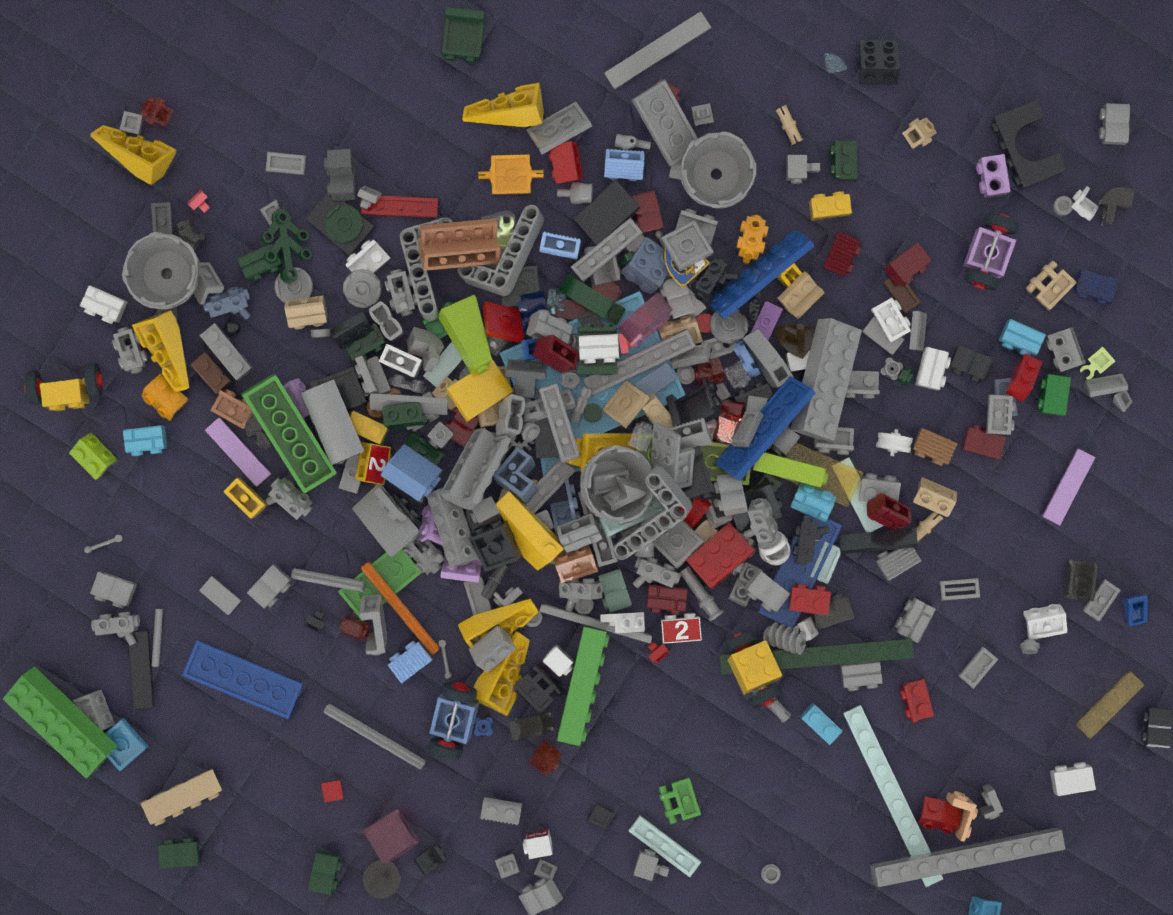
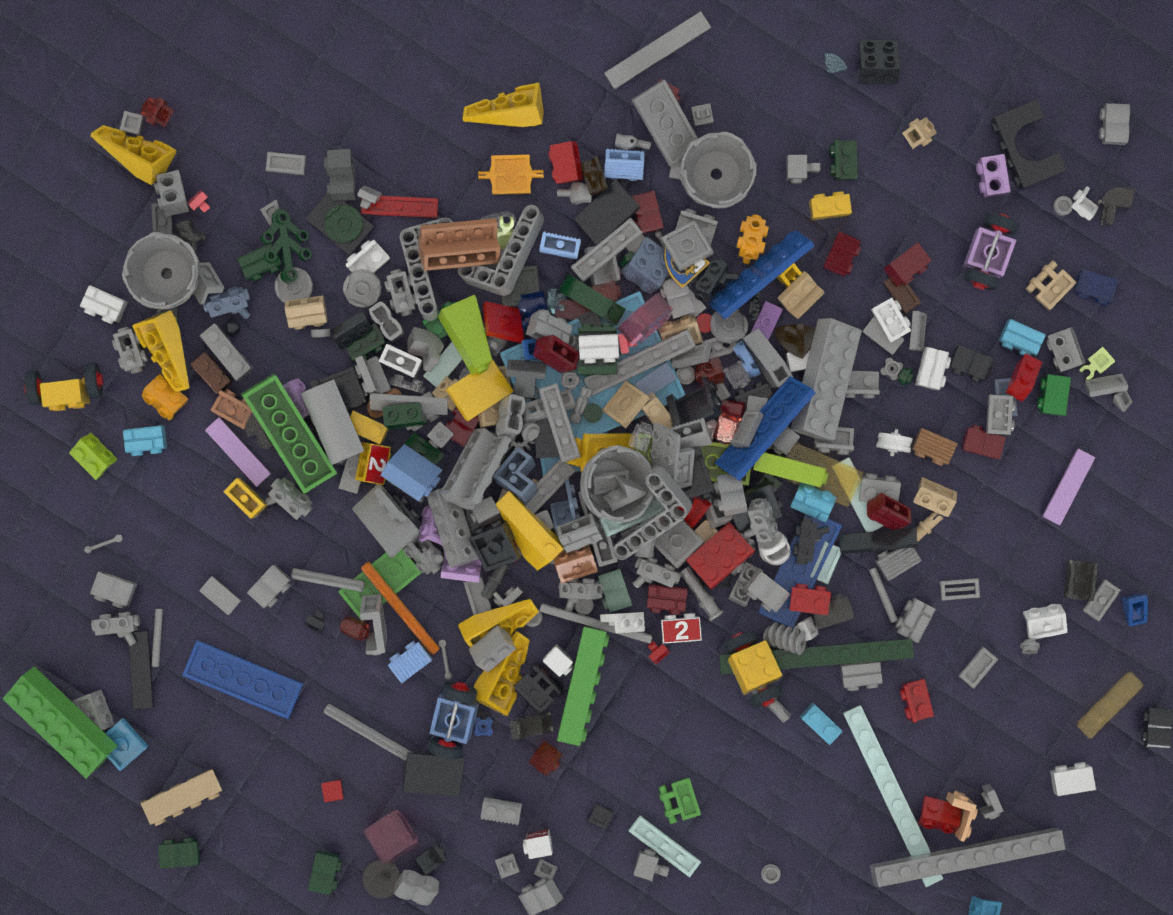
dark green panel [441,7,485,63] -> none
light grey tile [527,102,592,154] -> none
tan pin [775,105,803,145] -> none
none -> light grey brick [154,170,189,217]
none -> light grey brick [394,870,439,905]
none -> black tile [402,752,464,797]
none -> dark brown hips [580,156,609,195]
none -> light grey bar [869,567,898,623]

